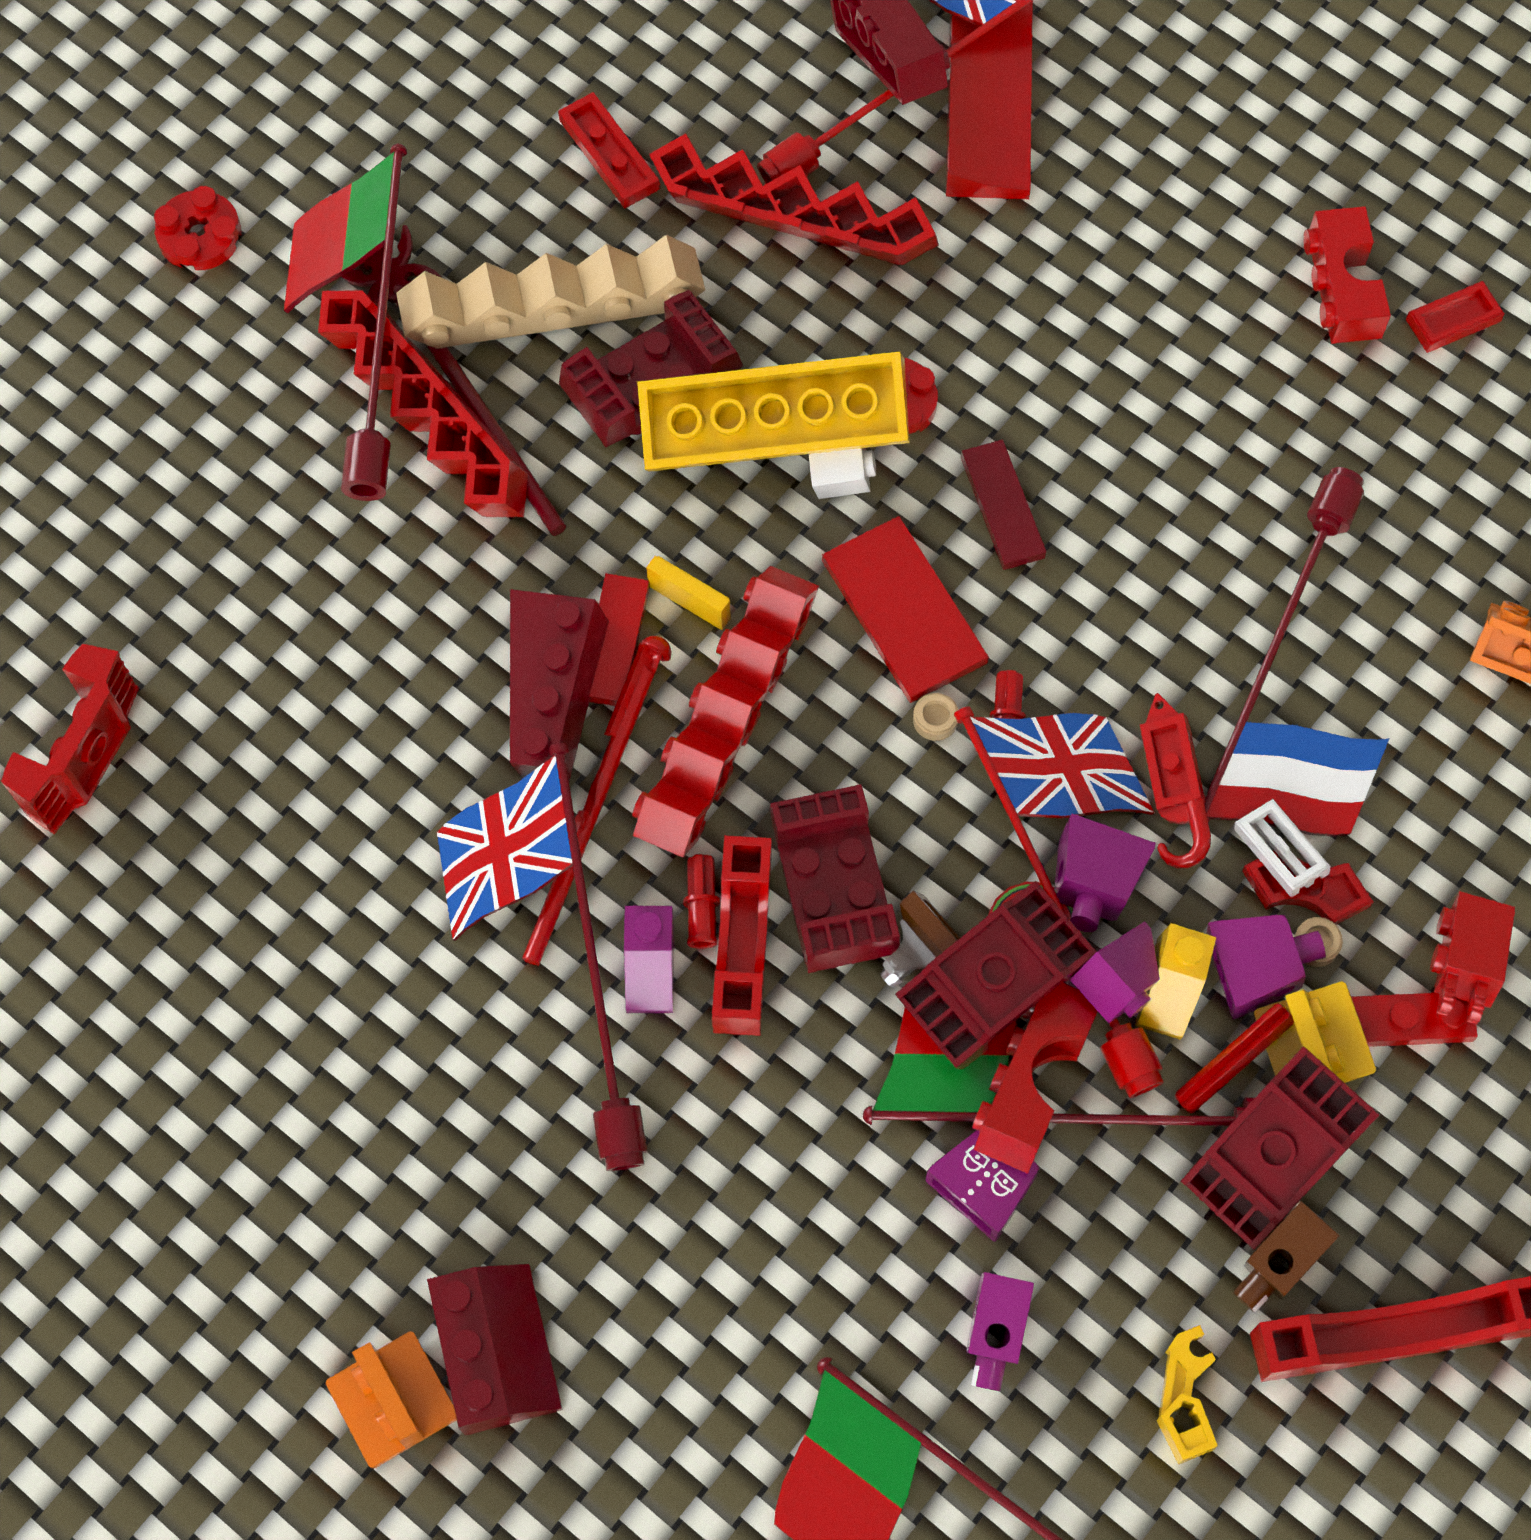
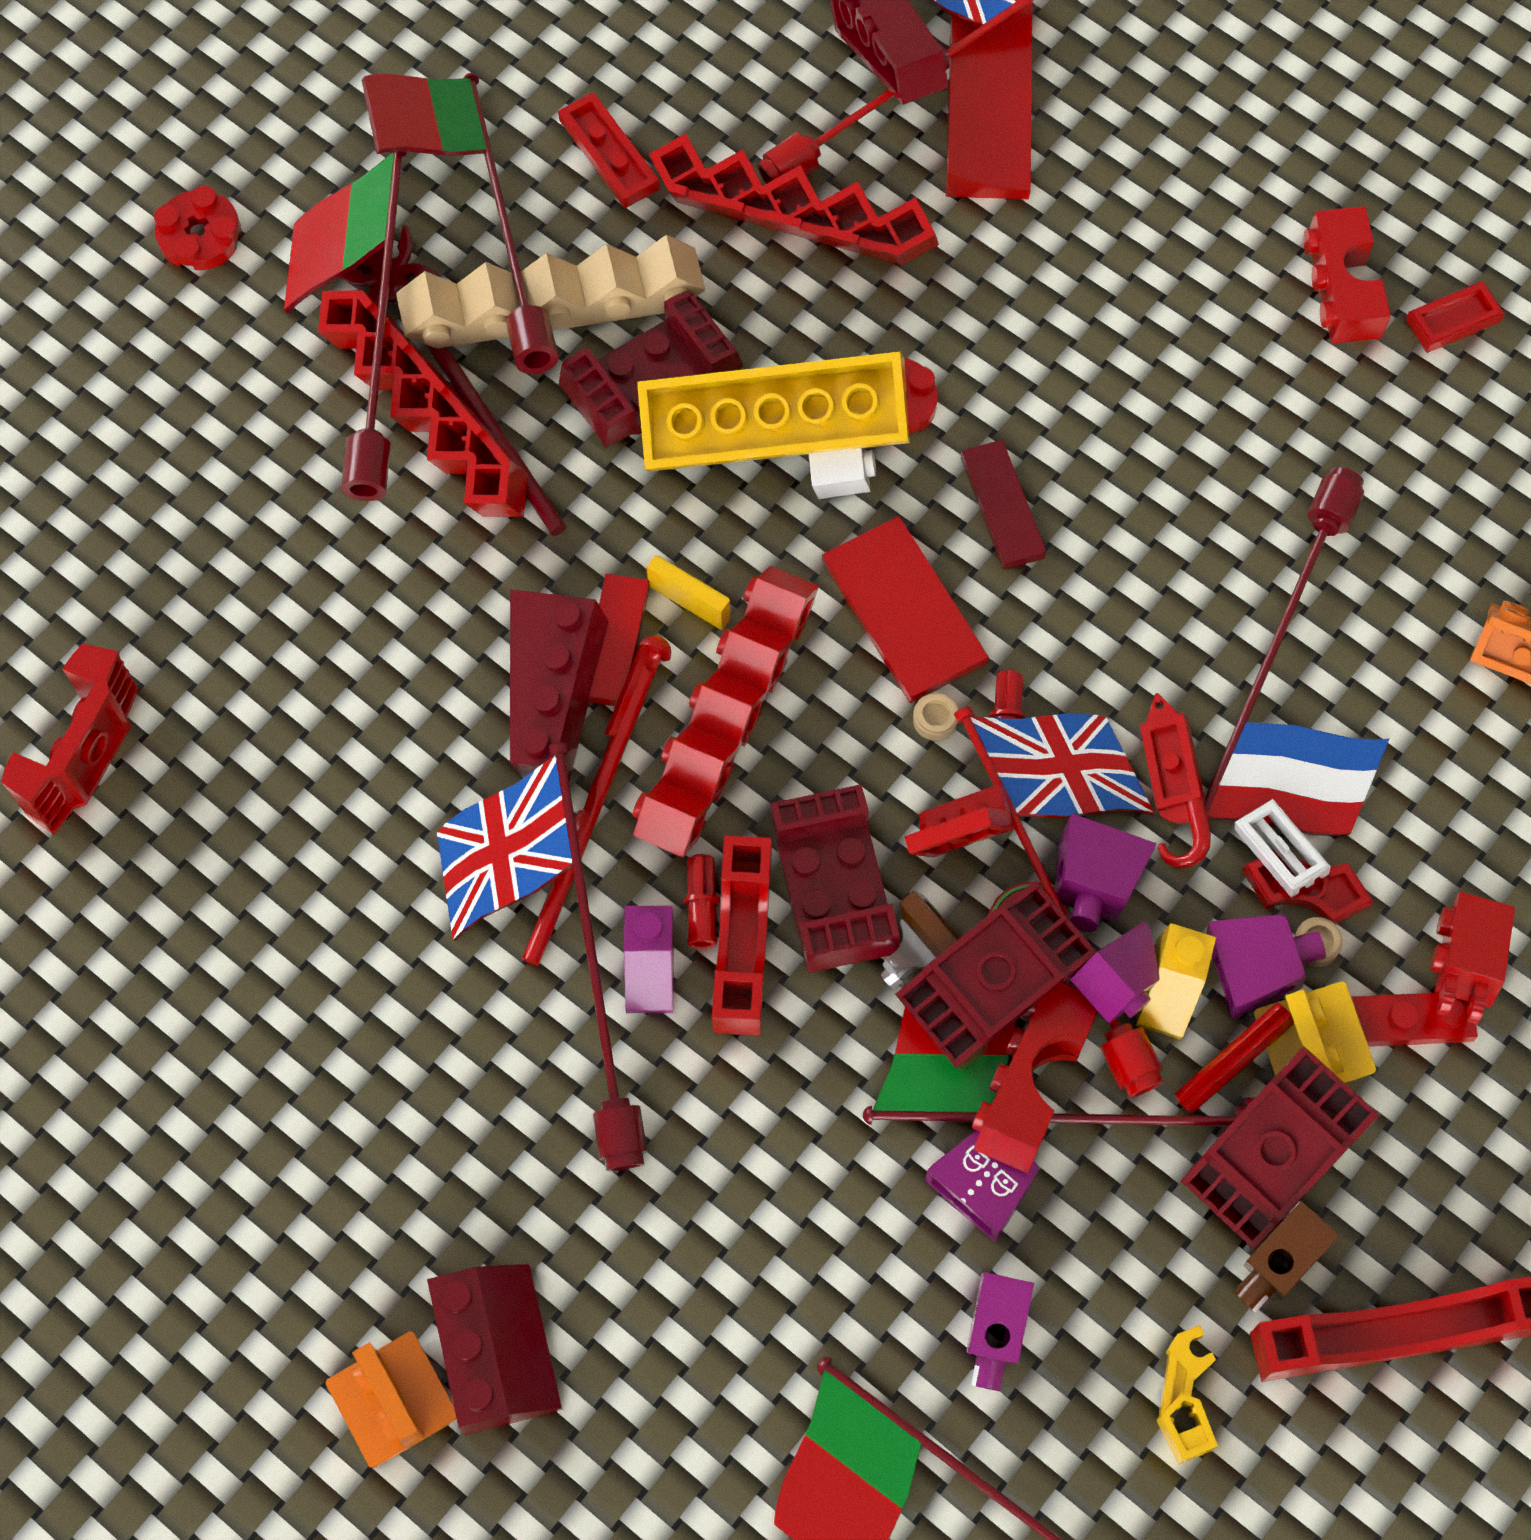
none -> flag [361,73,559,374]
none -> red bracket [904,785,1015,858]

